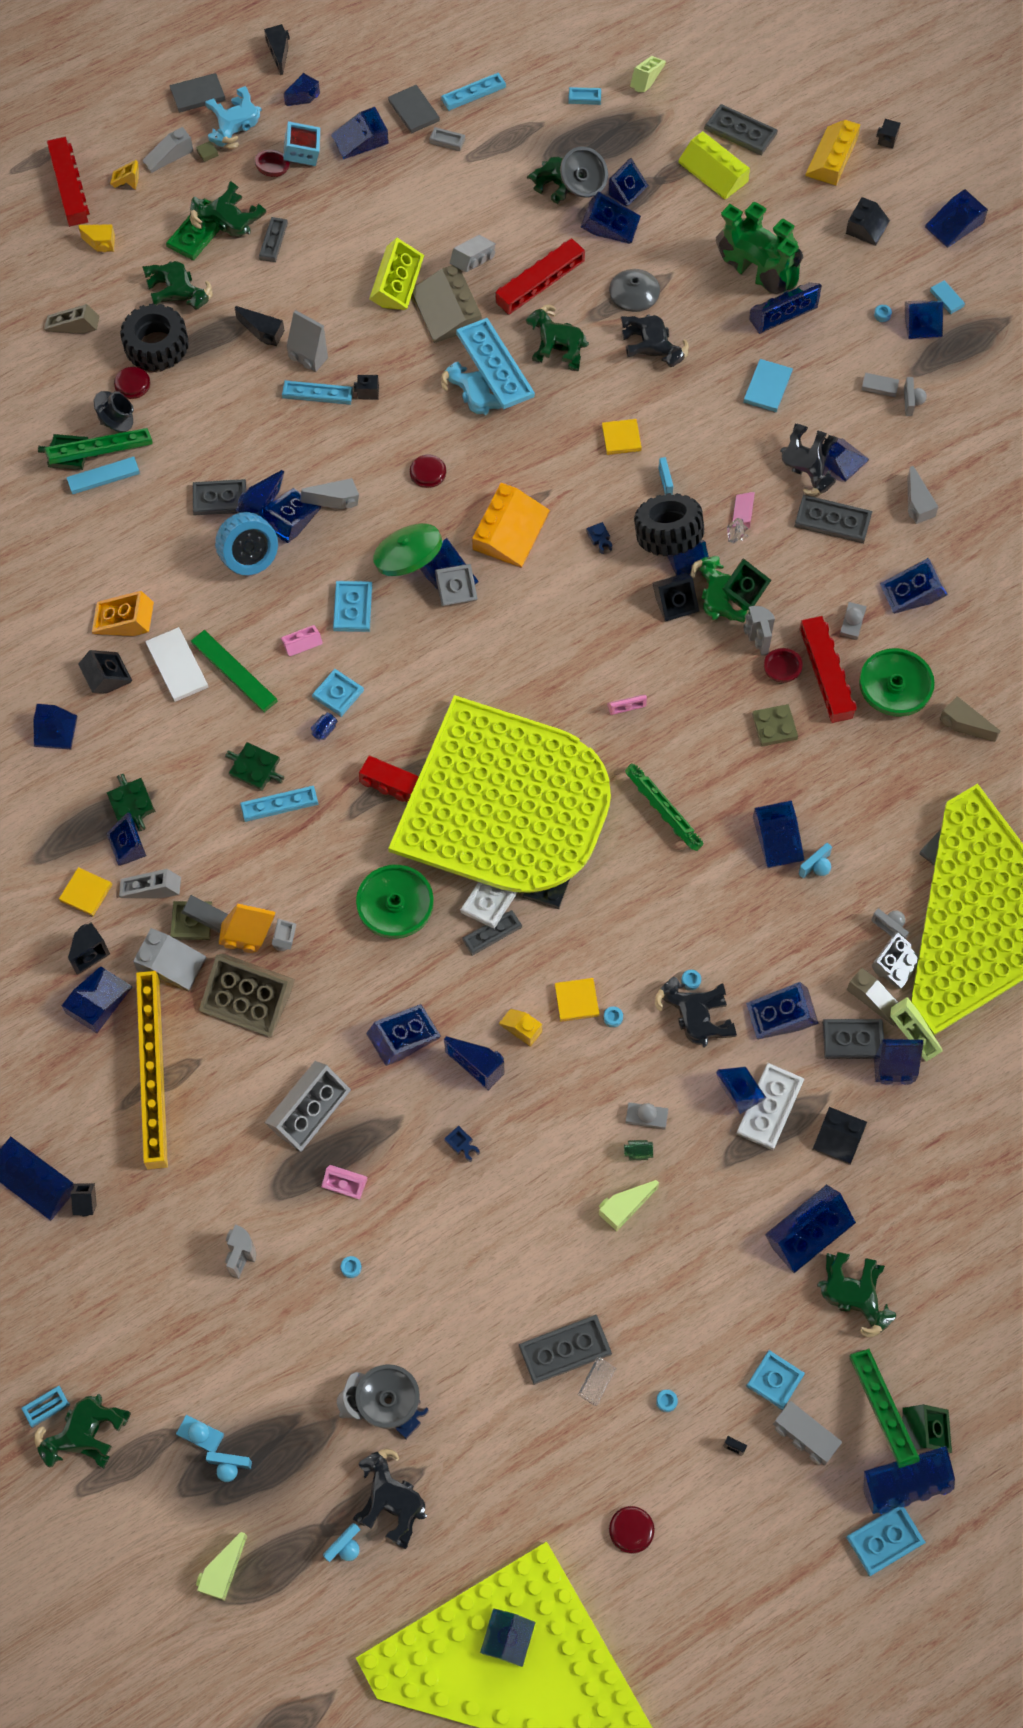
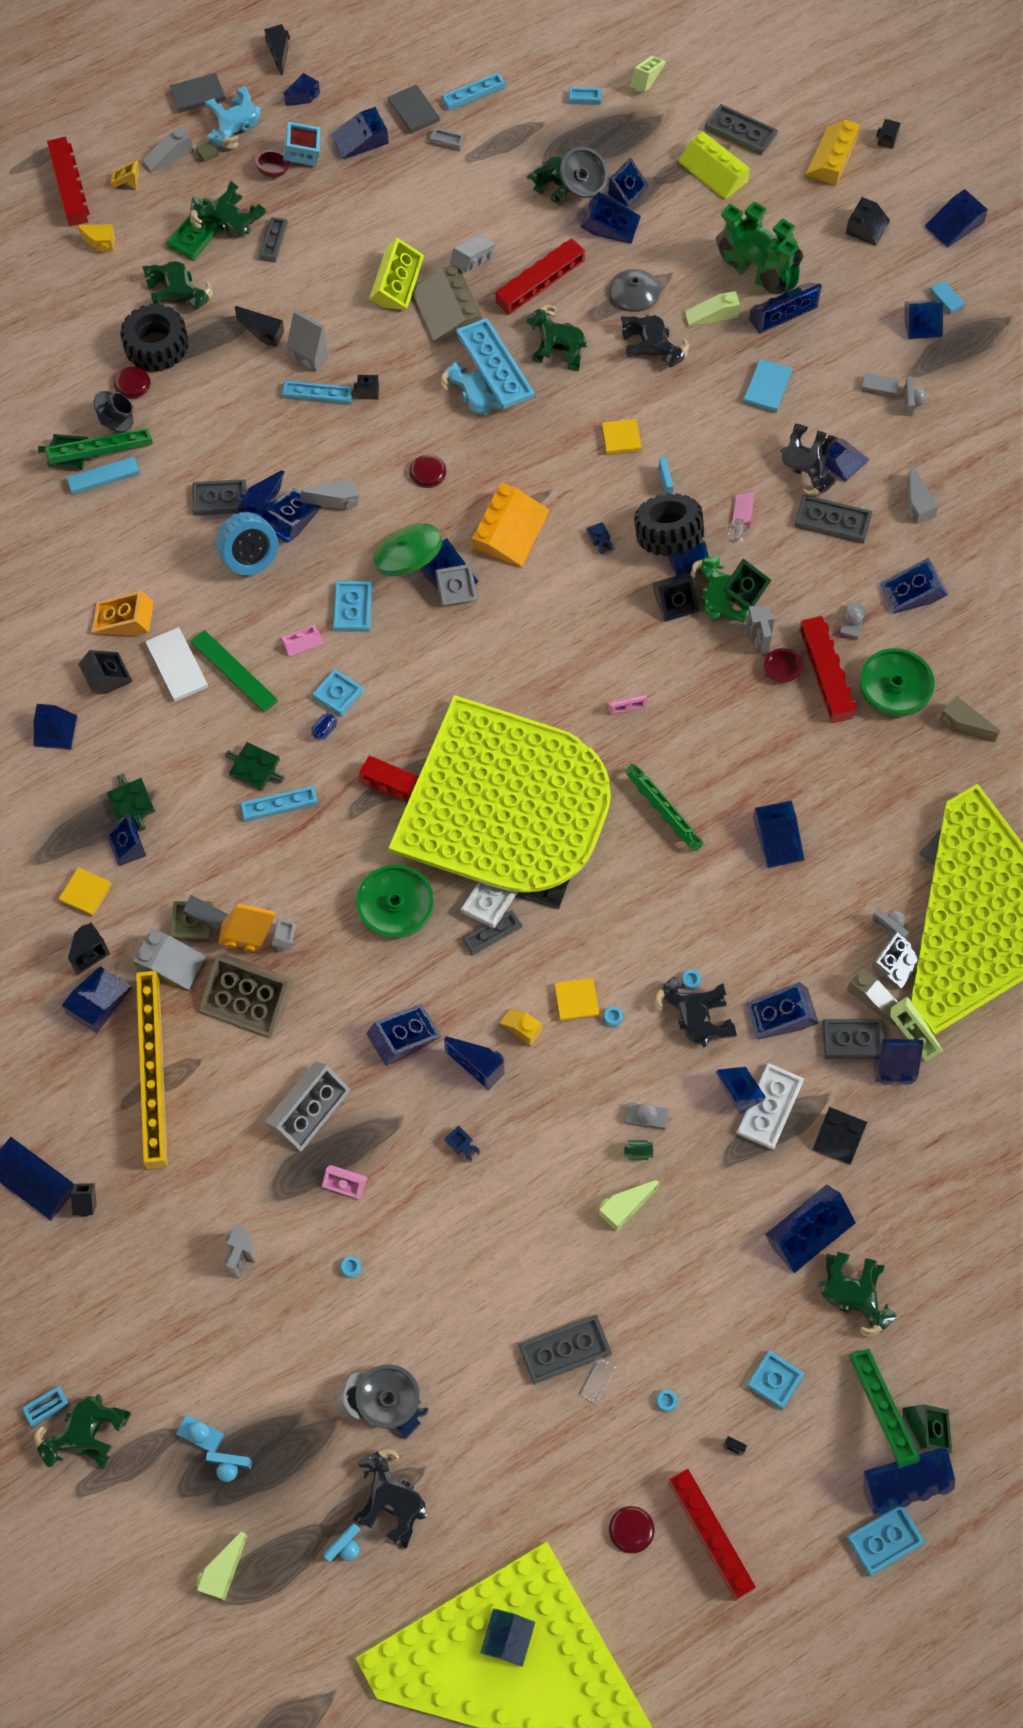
dark tan slope [44,304,100,334] -> none
light grey slope [119,869,181,898] -> none
olive plate [752,704,798,747] -> none
light grey brick [773,1401,842,1466] -> none
medium azure tile [799,843,832,878] -> none
medium azure tile [874,305,892,322] -> none
none -> red brick [668,1469,756,1601]
none -> yellowish green slope [685,291,740,327]

